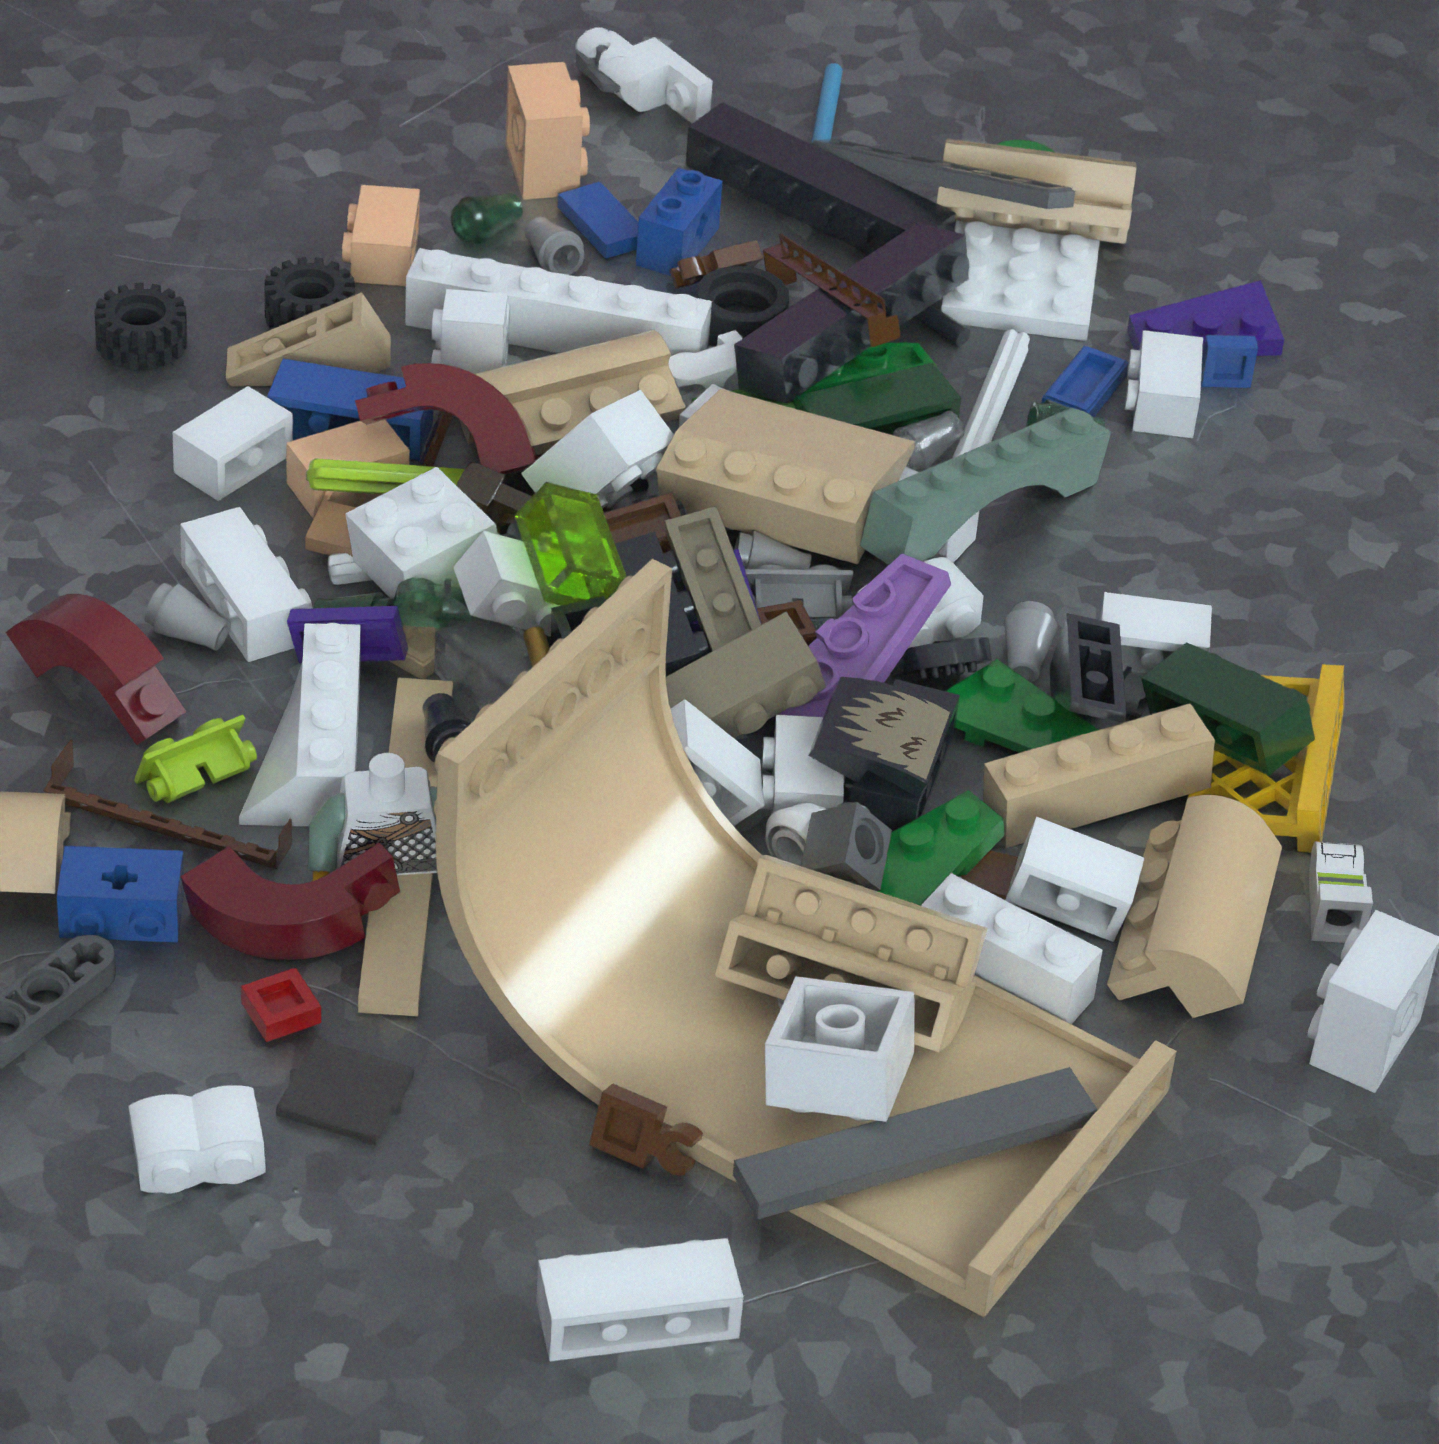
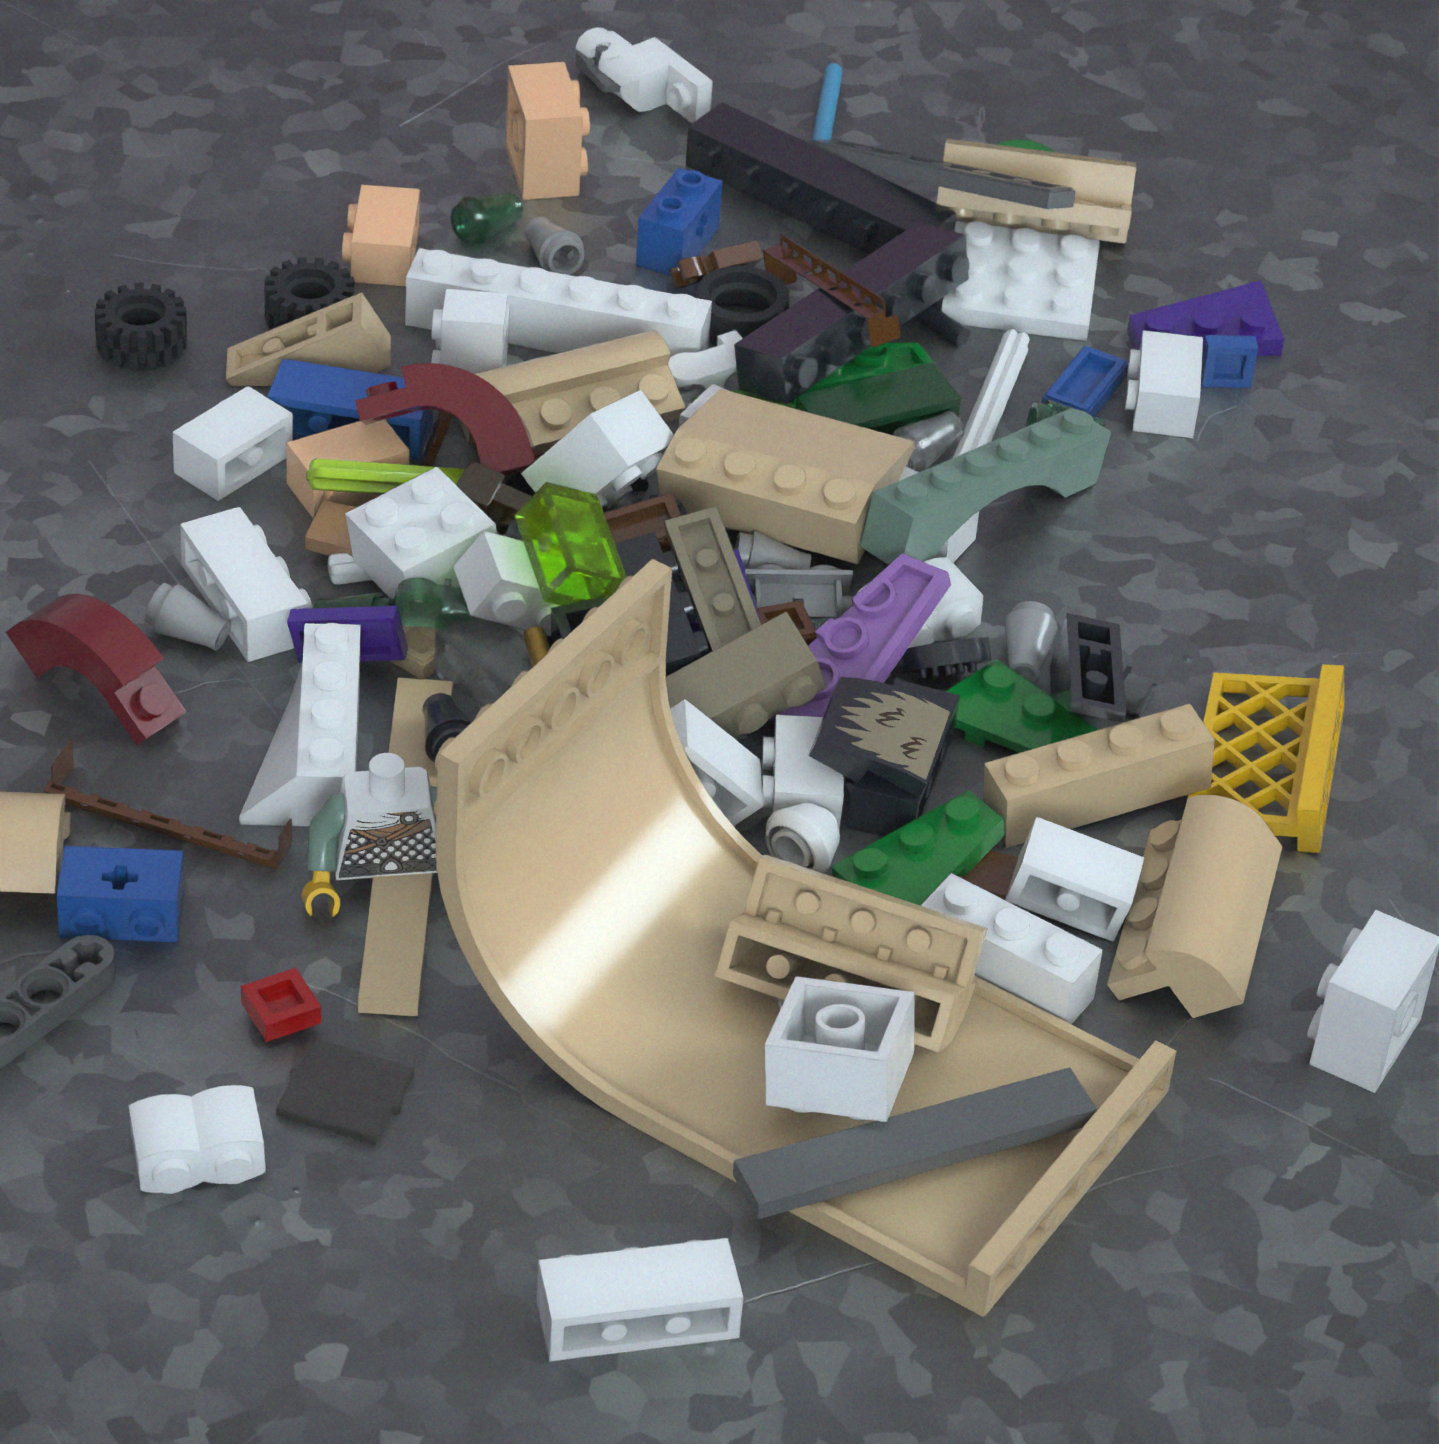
lime hinge [134,714,257,803] -> none
dark red arch [180,842,400,960] -> none
blue tile [558,181,638,259] -> none
reddish brown plate [589,1083,703,1176] -> none
dark grey brick [801,802,892,891] -> none
white brick [1100,592,1212,677] -> none
dark green brick [1141,643,1315,776] -> none
white leg [1309,841,1373,943] -> none

